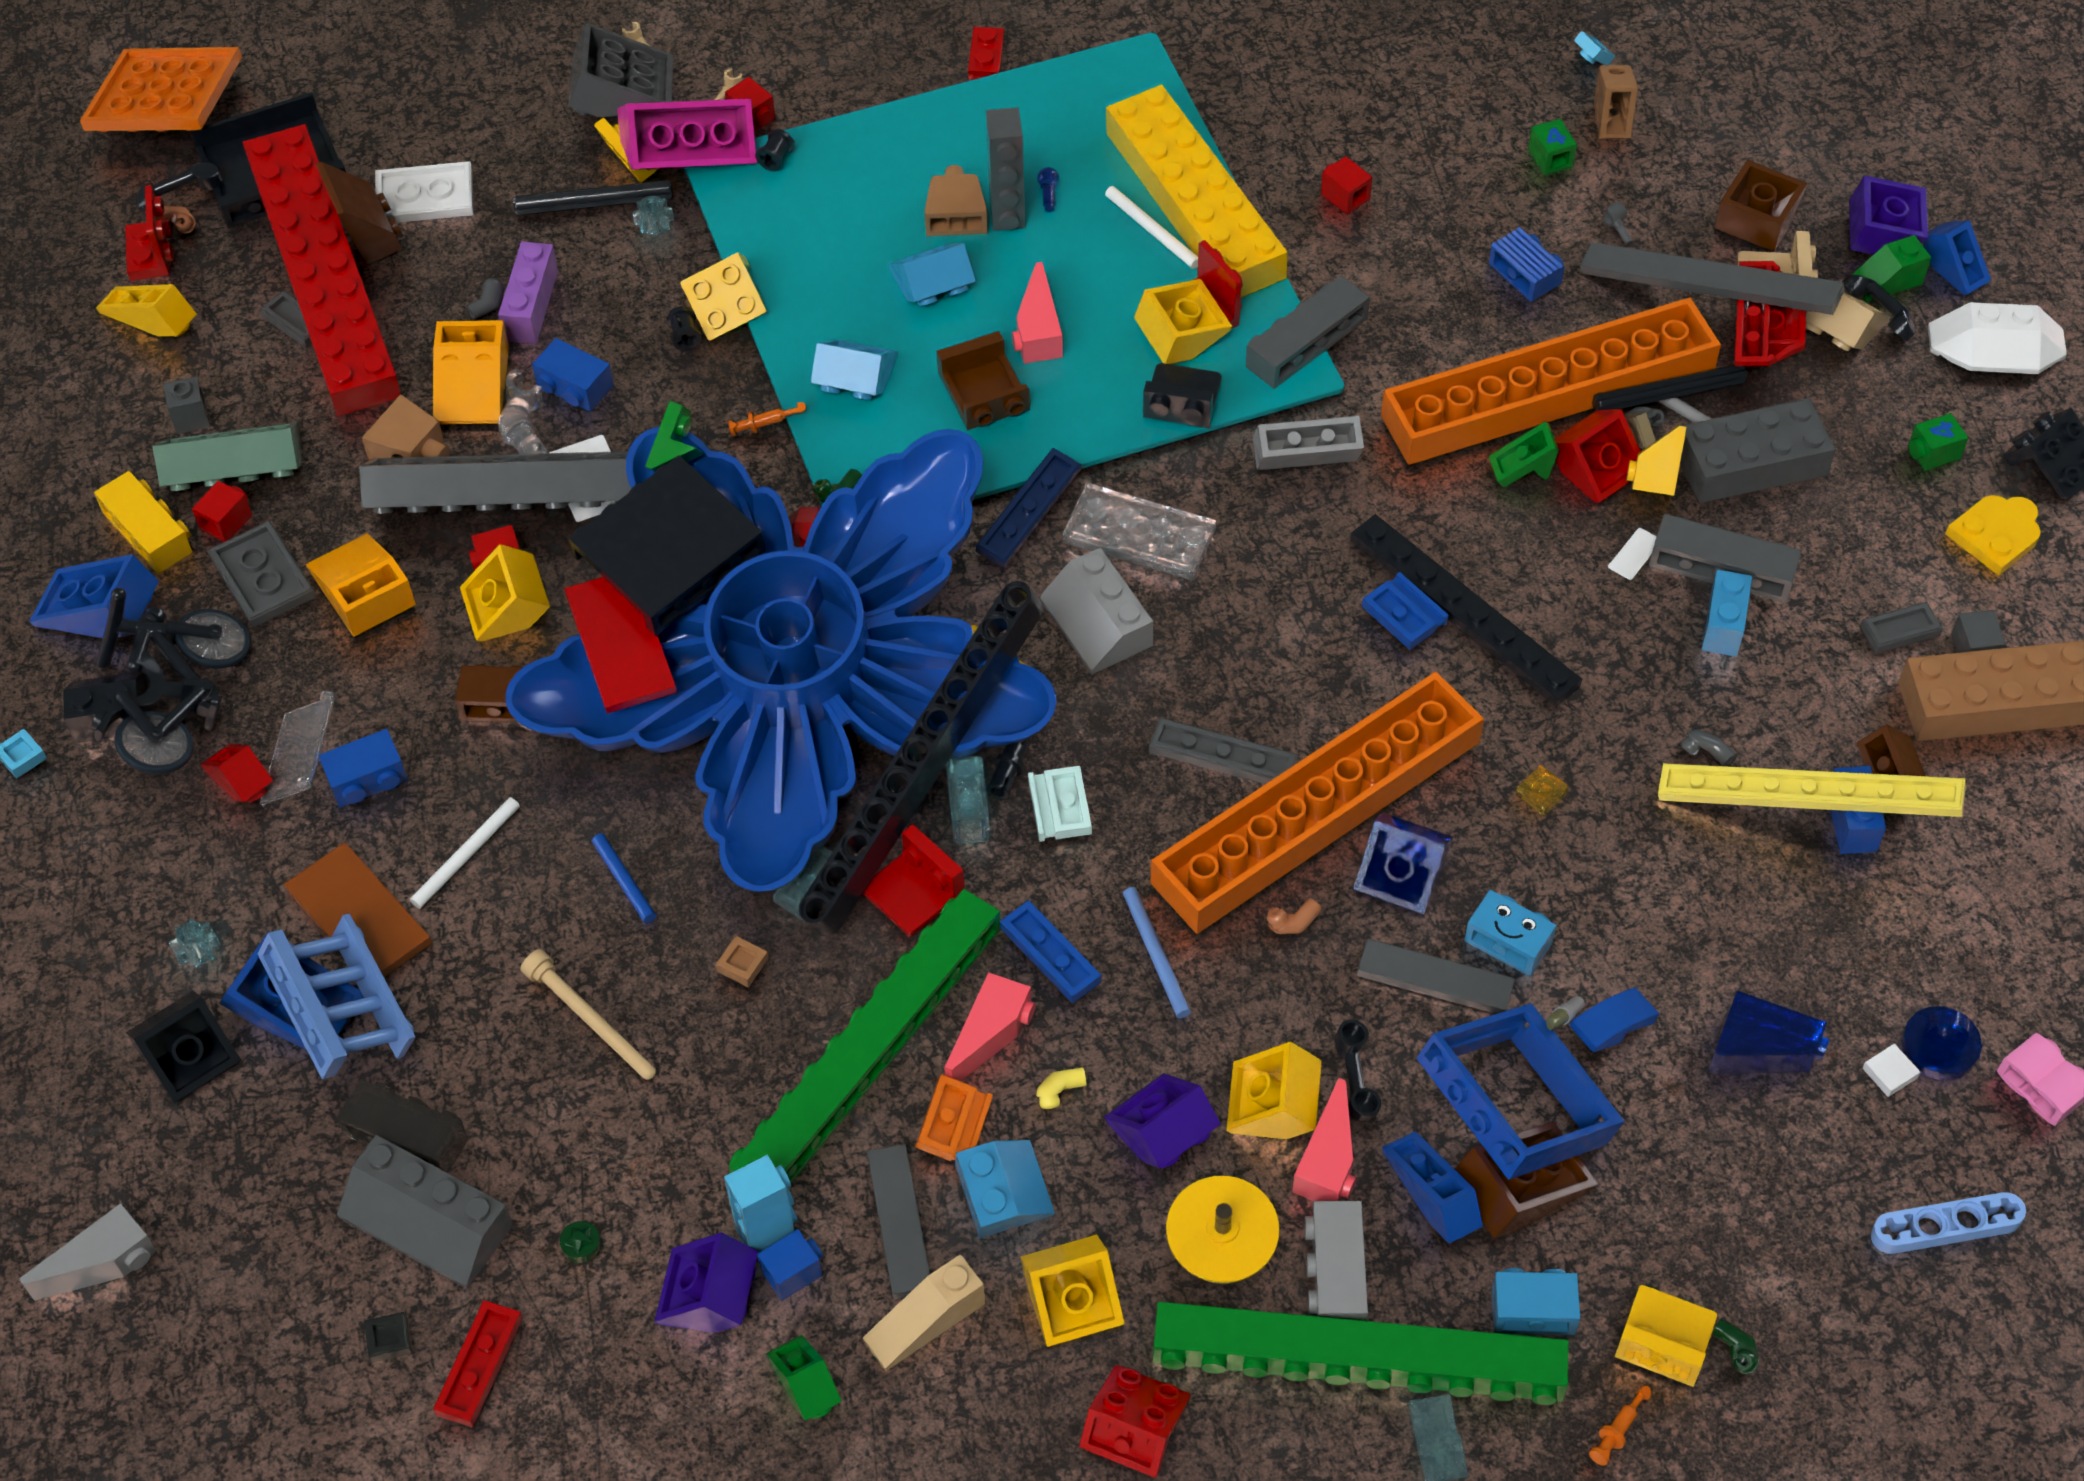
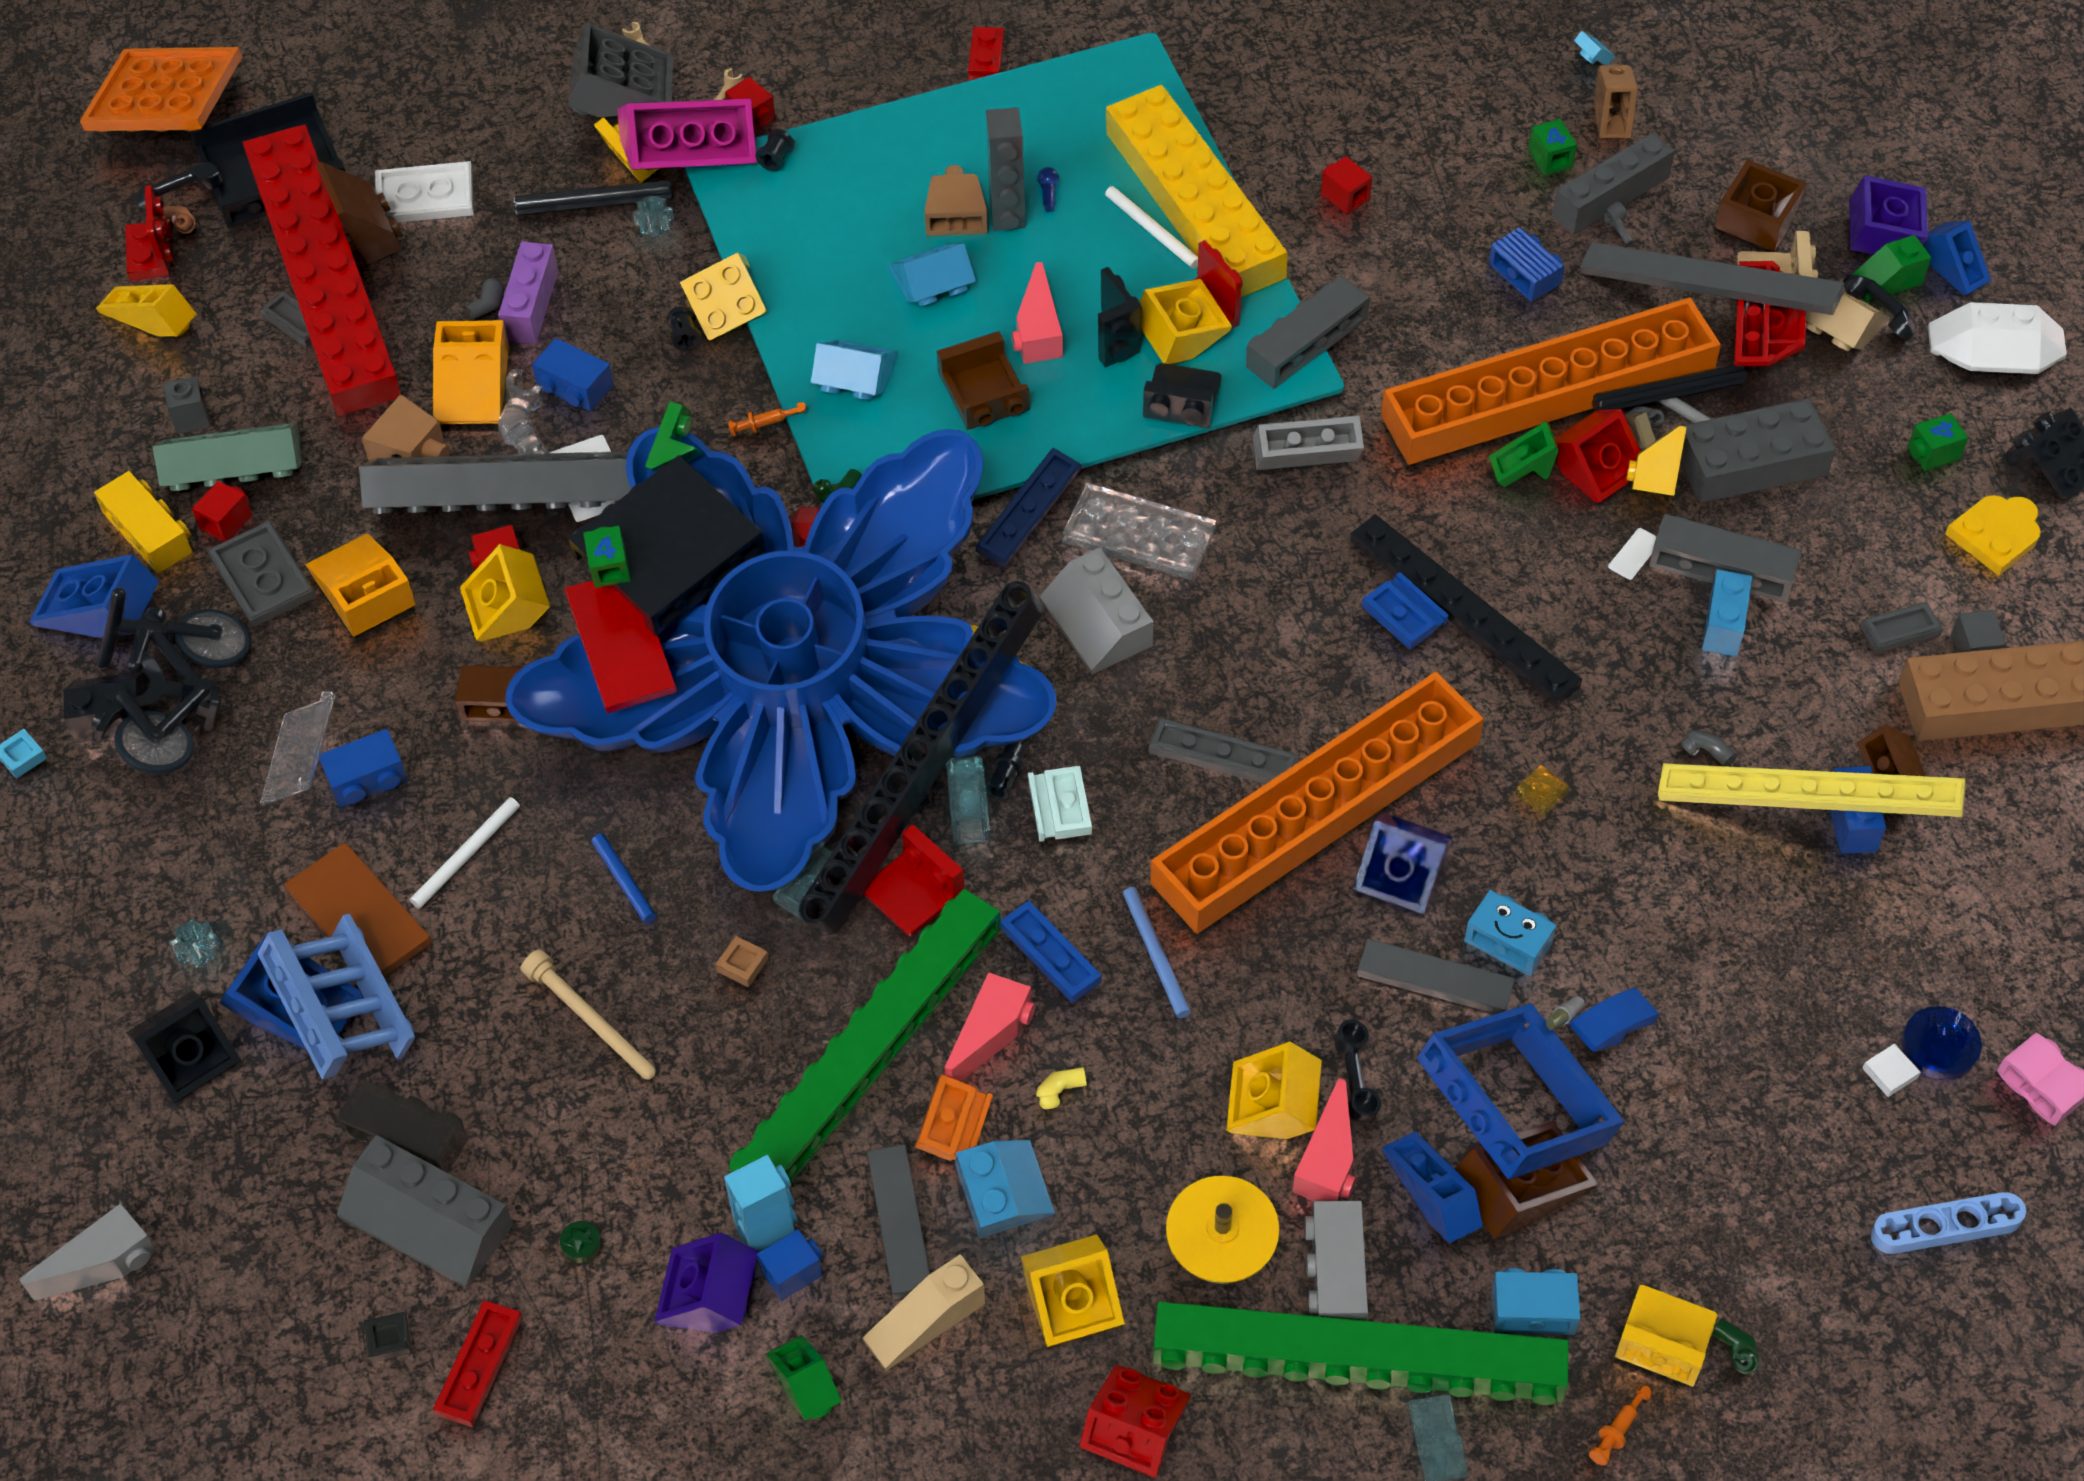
red slope [200,743,273,803] -> none
dark purple slope [1104,1073,1221,1169] -> none
nougat arm [1266,898,1322,934] -> none
clear blue slope [1708,990,1830,1074] -> none
none -> green brick [583,526,631,588]
none -> black bracket [1098,267,1142,368]
none -> dark grey brick [1552,132,1675,235]

